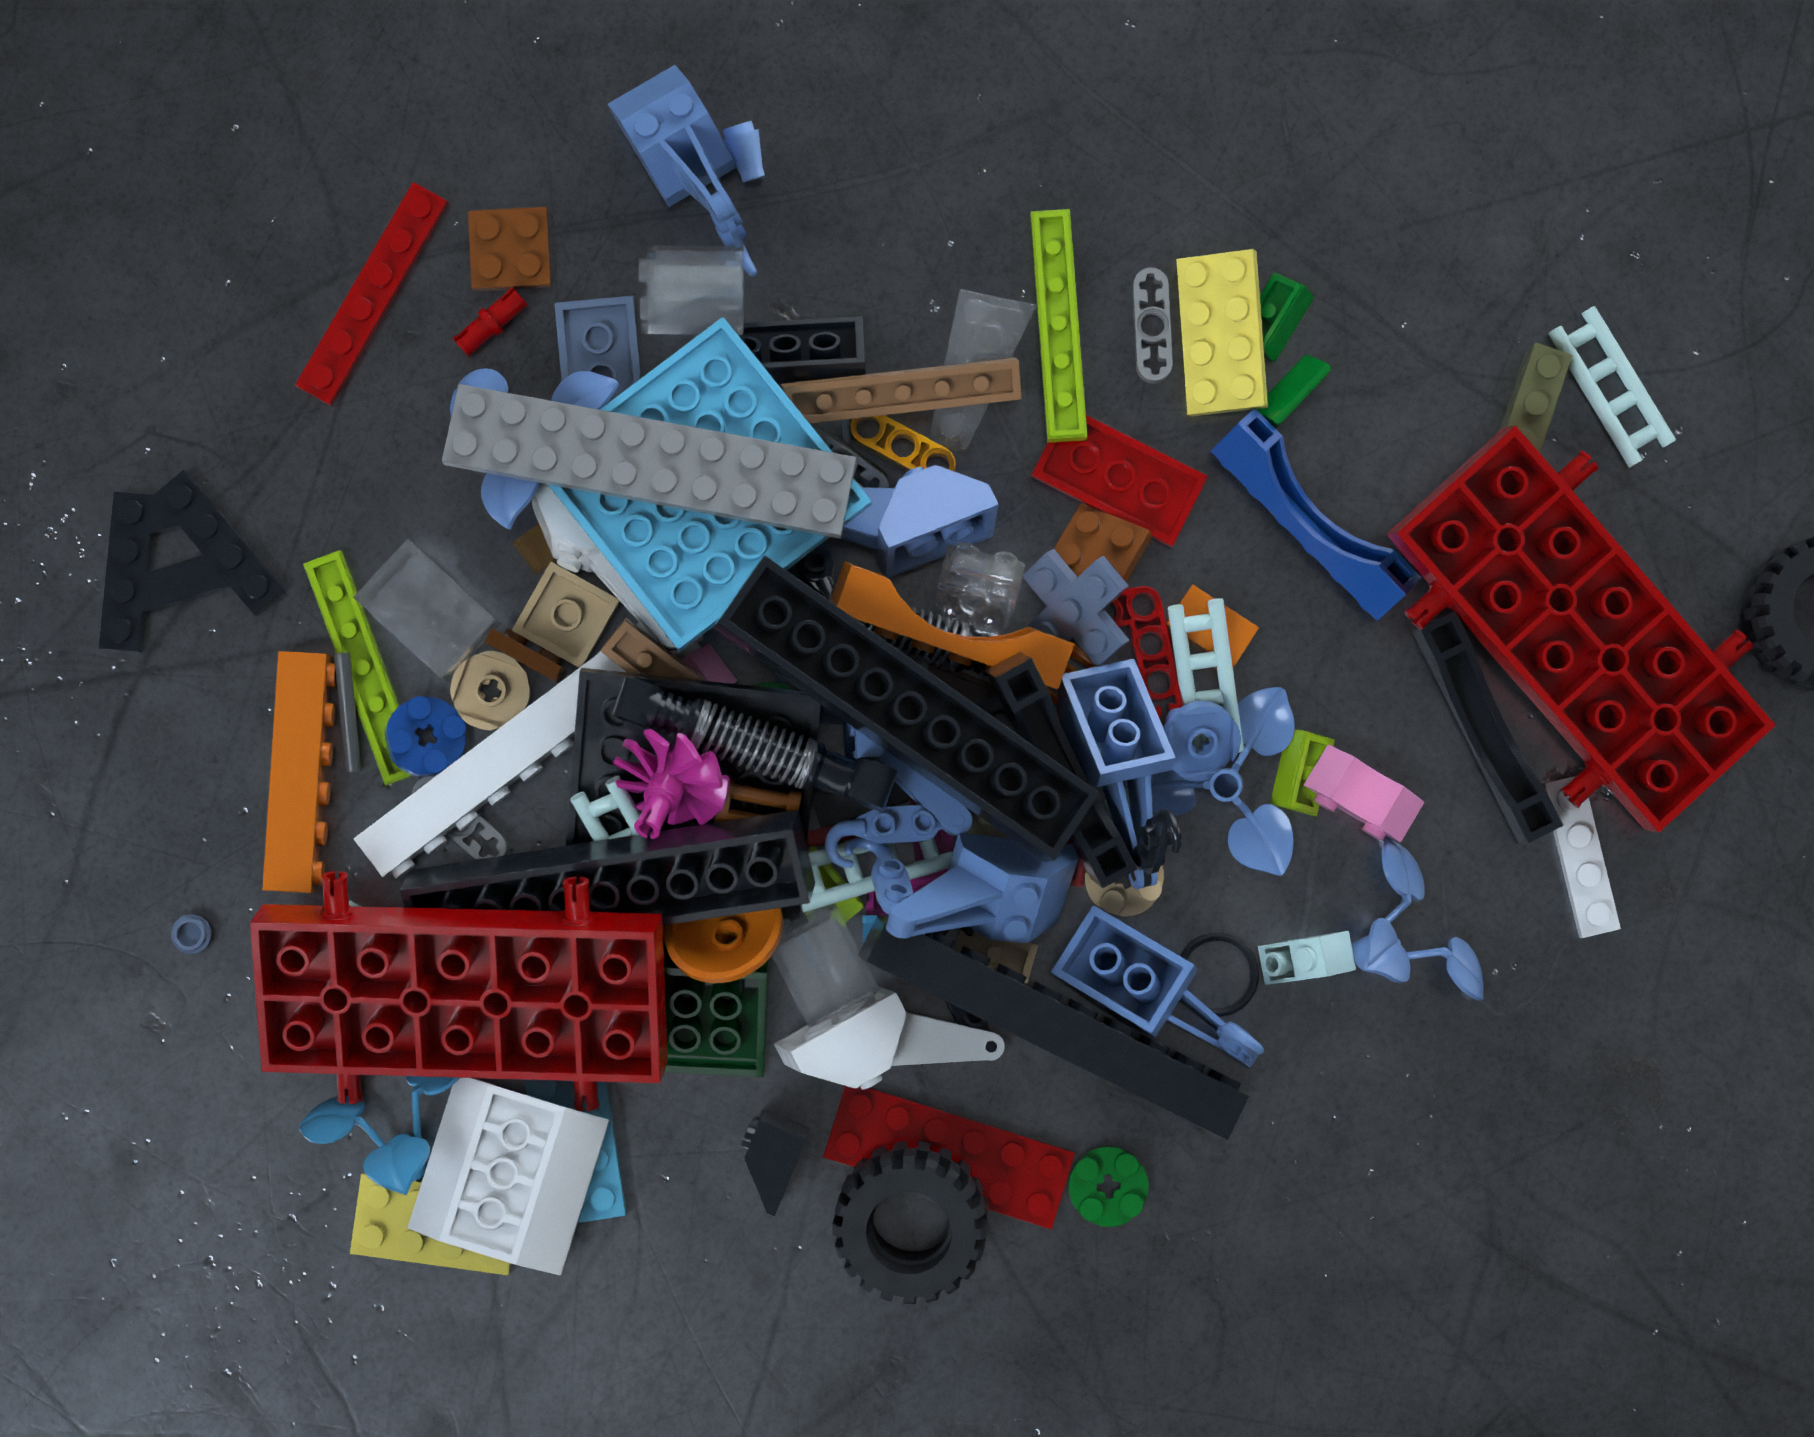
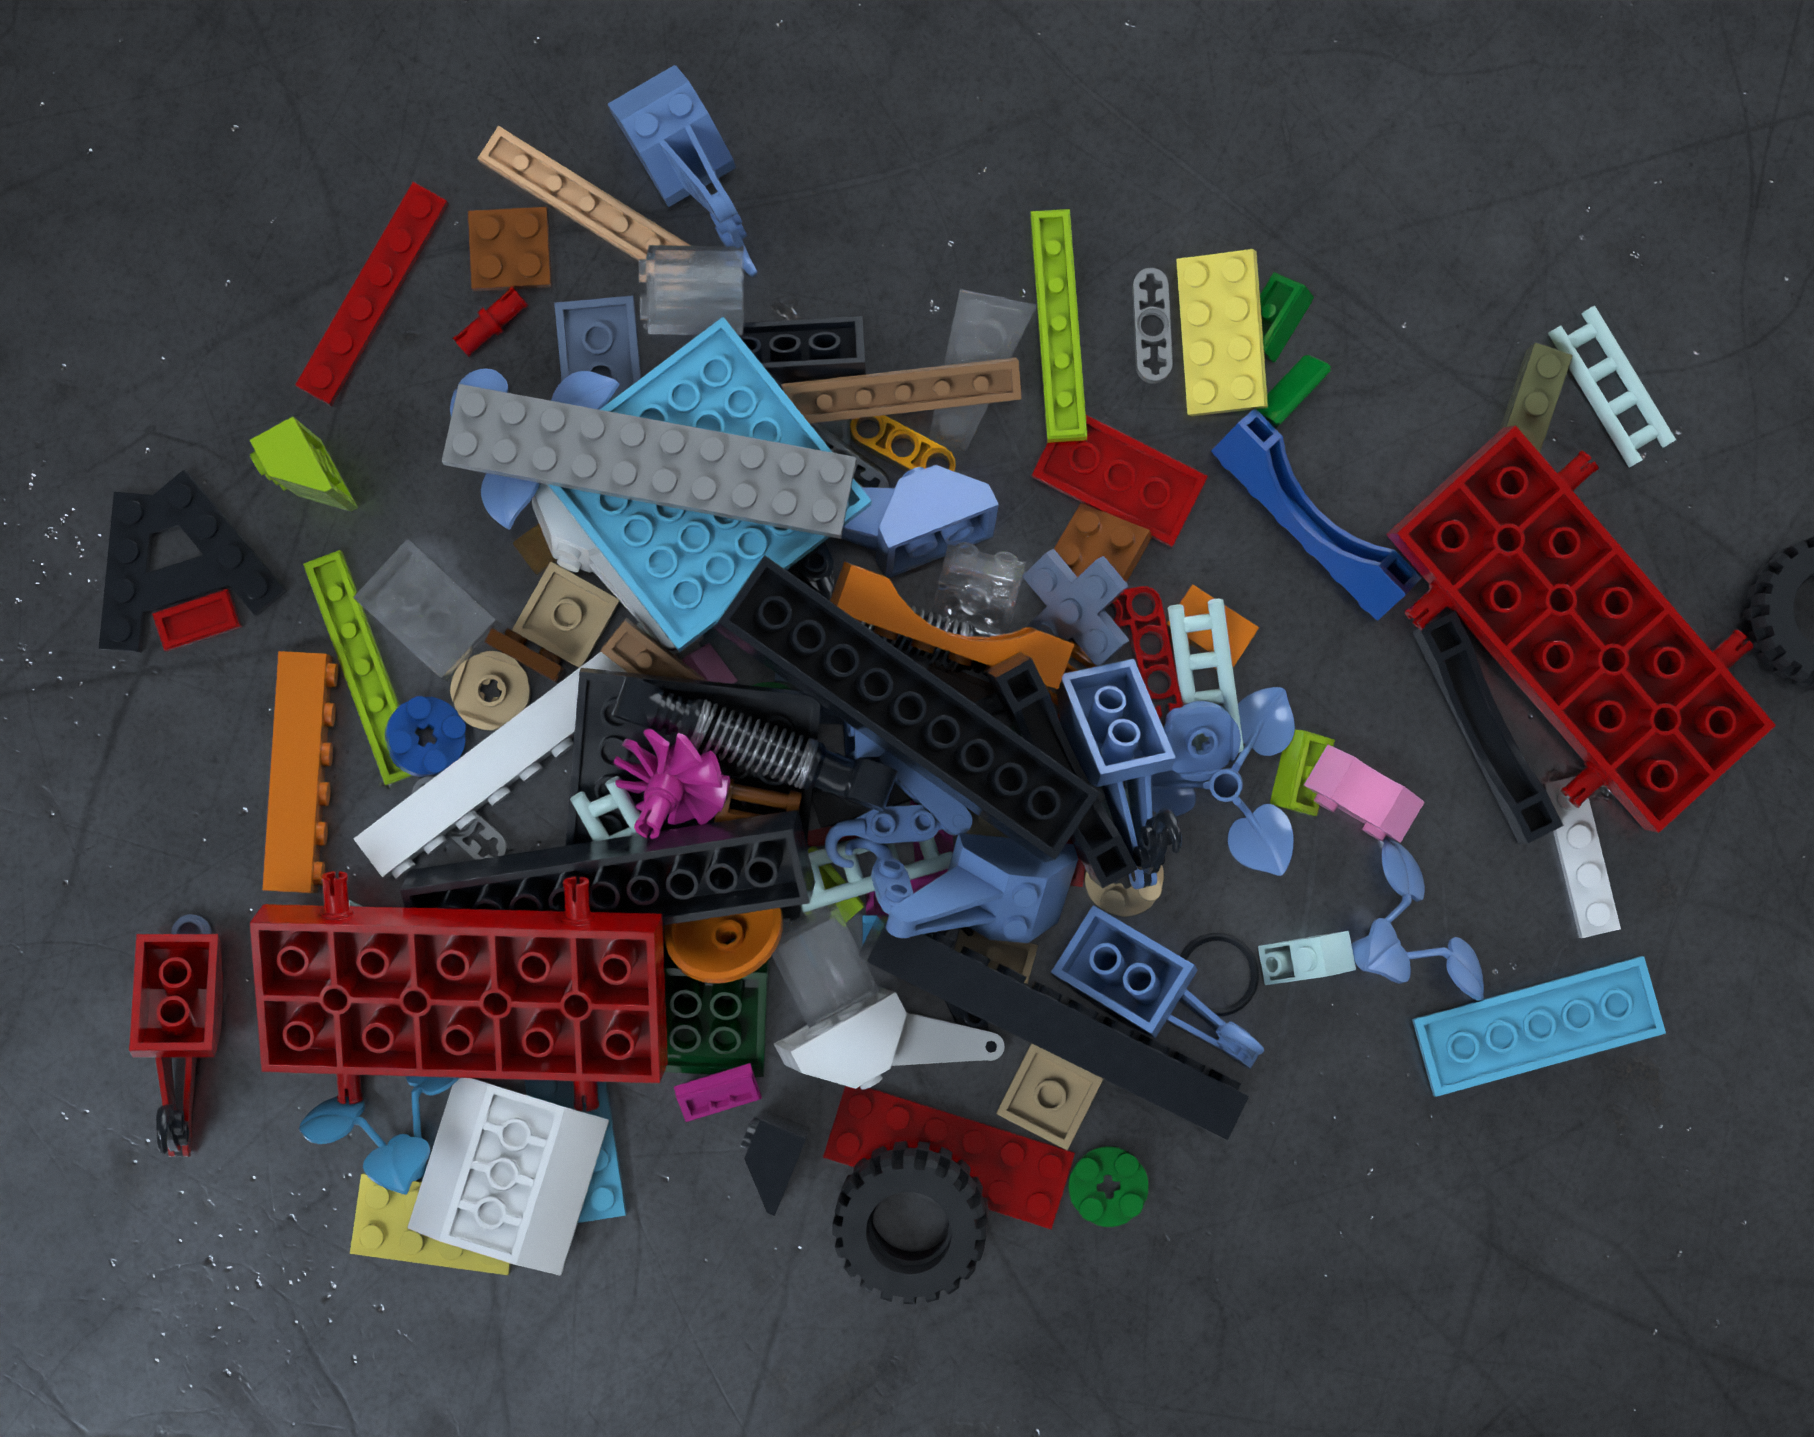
dark grey bar [334,652,361,772] -> none
light blue cone [722,121,765,183] -> none
none -> red slope [129,934,223,1157]
none -> red tile [152,589,242,652]
none -> lime slope [249,417,358,512]
none -> light nougat tile [477,126,698,285]
none -> dark pink plate [674,1063,762,1122]
none -> tan plate [996,1043,1103,1150]
none -> medium azure plate [1412,956,1666,1097]

